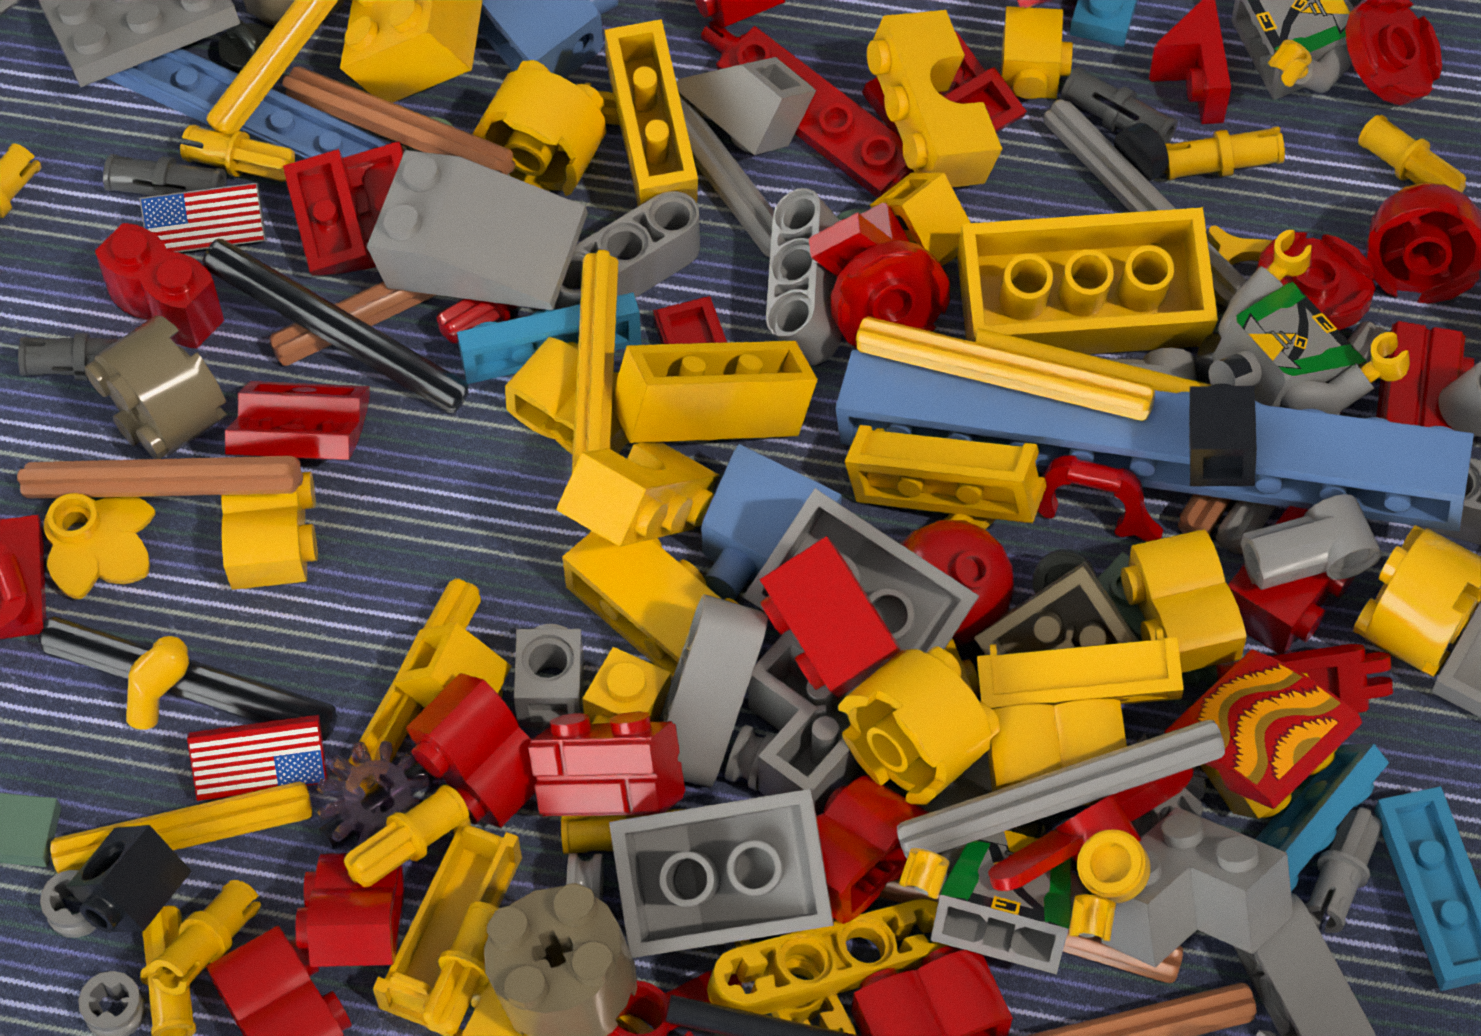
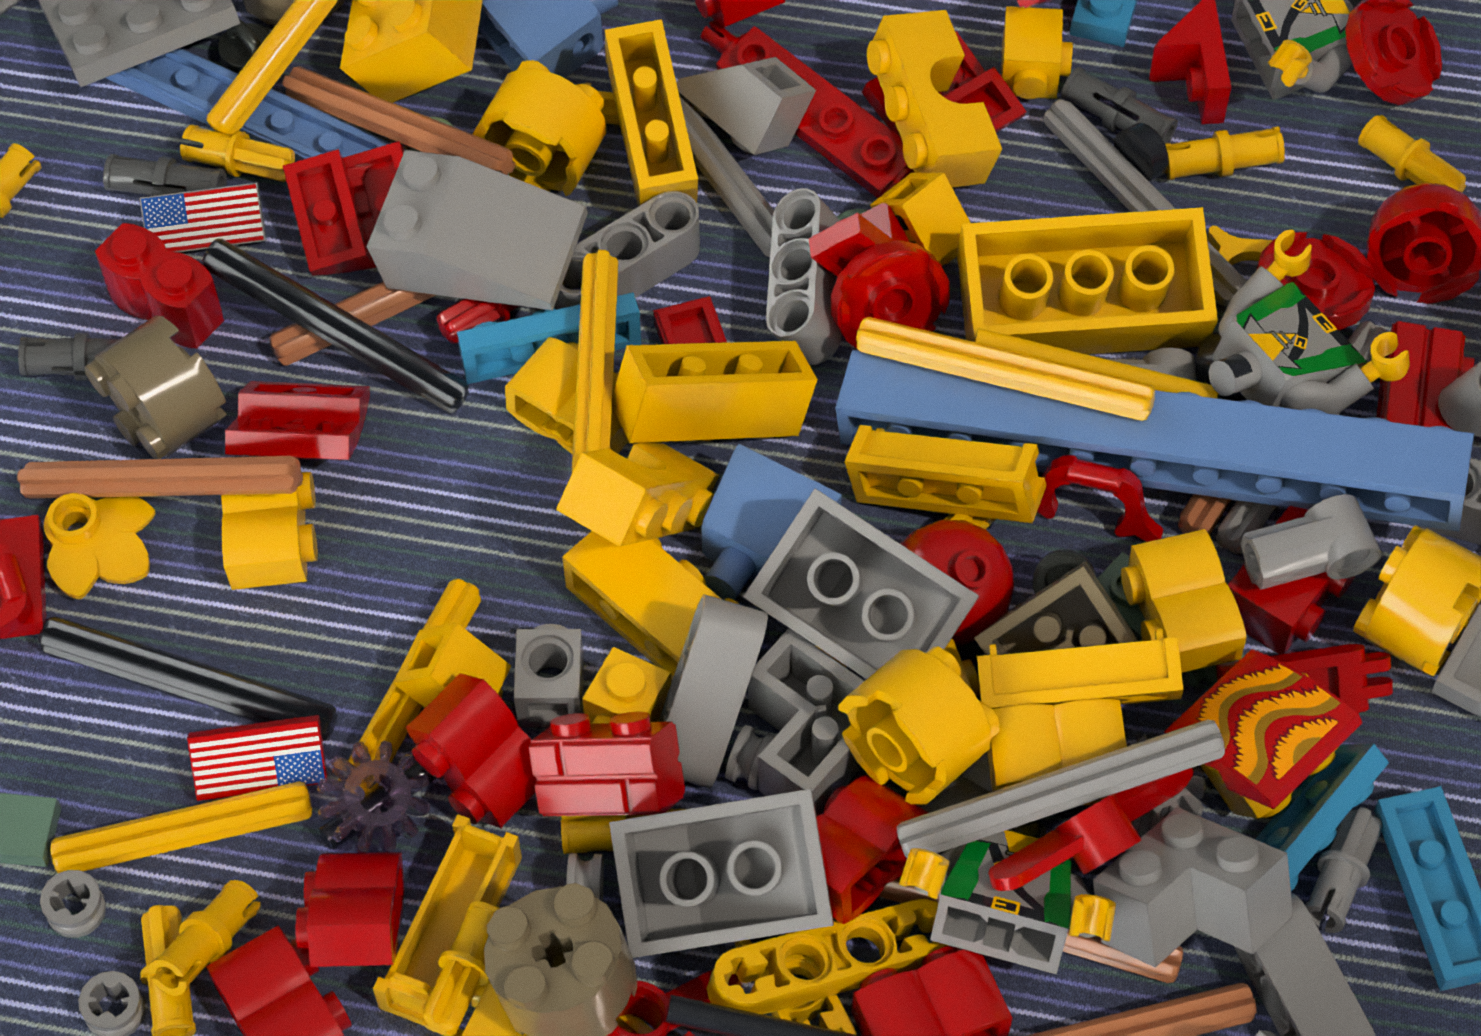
black brick [66,825,192,933] -> none
yellow arm [126,636,189,730] -> none
yellow axle [344,785,469,887] -> none
red brick [759,536,902,698] -> none
yellow tile [1077,829,1151,903] -> none
black brick [1189,384,1257,486] -> none

